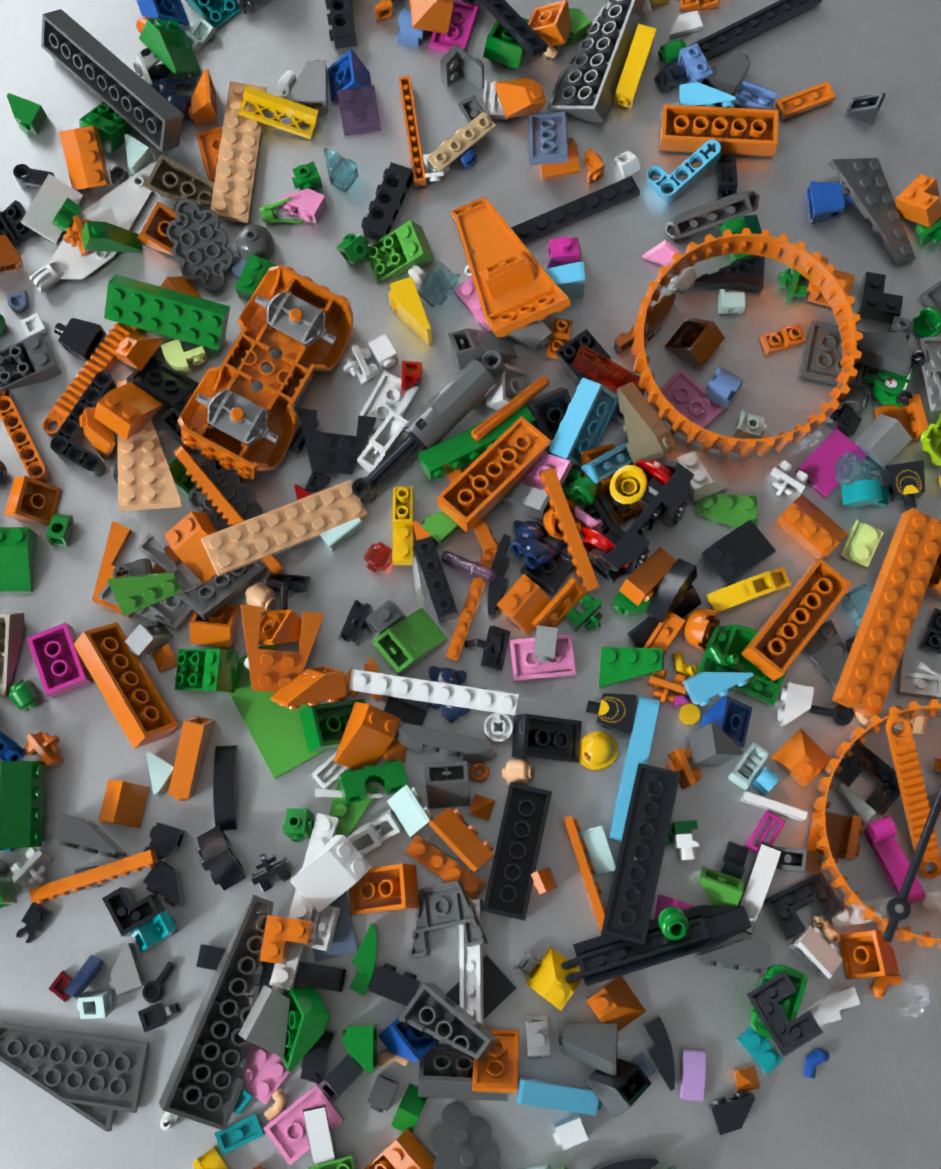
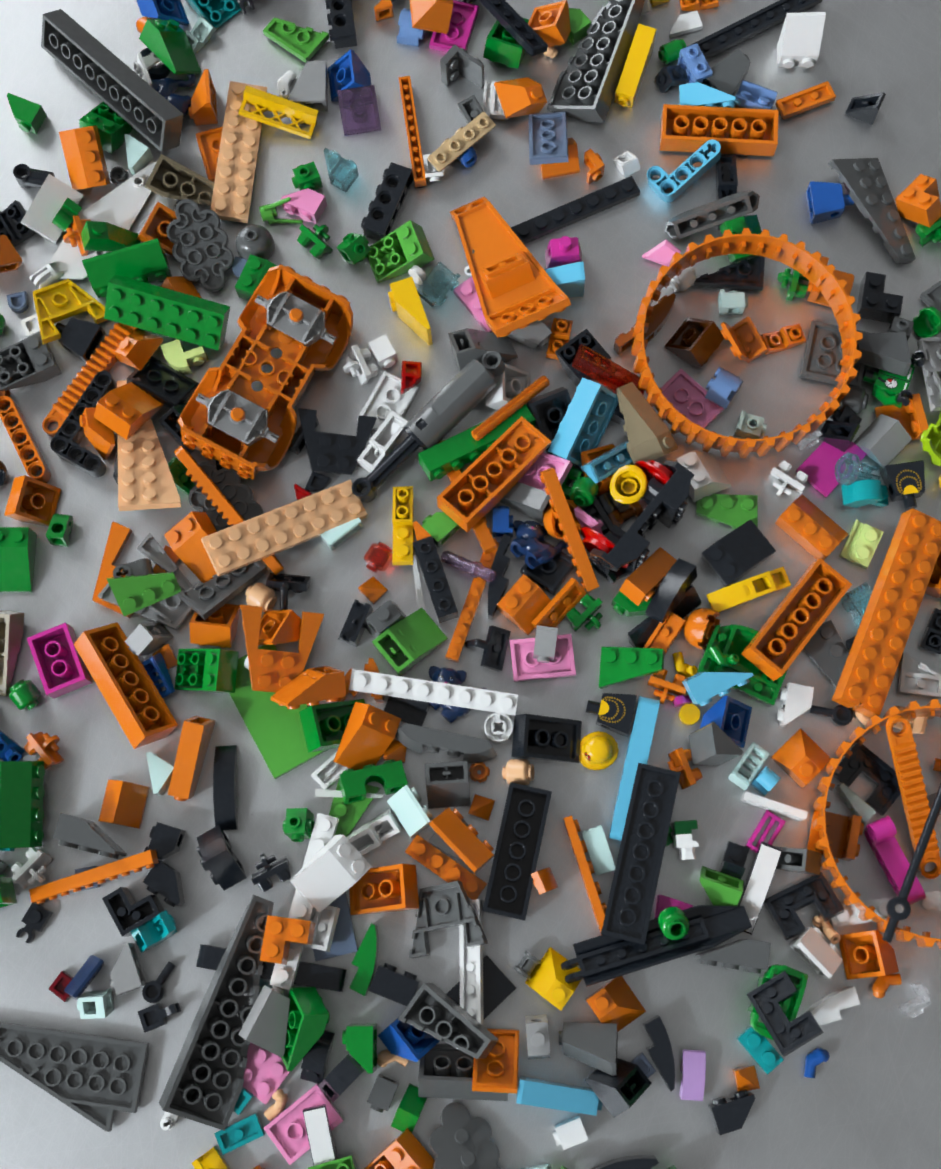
none -> yellow wing [33,279,107,345]
none -> green slope [82,238,172,298]
none -> blue slope [142,653,175,698]
none -> bright green wing [263,17,330,63]
none -> green hips [297,224,333,259]
none -> orange slope [358,576,388,605]
none -> blue brick [492,506,513,538]
none -> orange bracket [720,316,769,363]
none -> white slope [776,12,826,68]
none -> black slope [817,420,860,452]

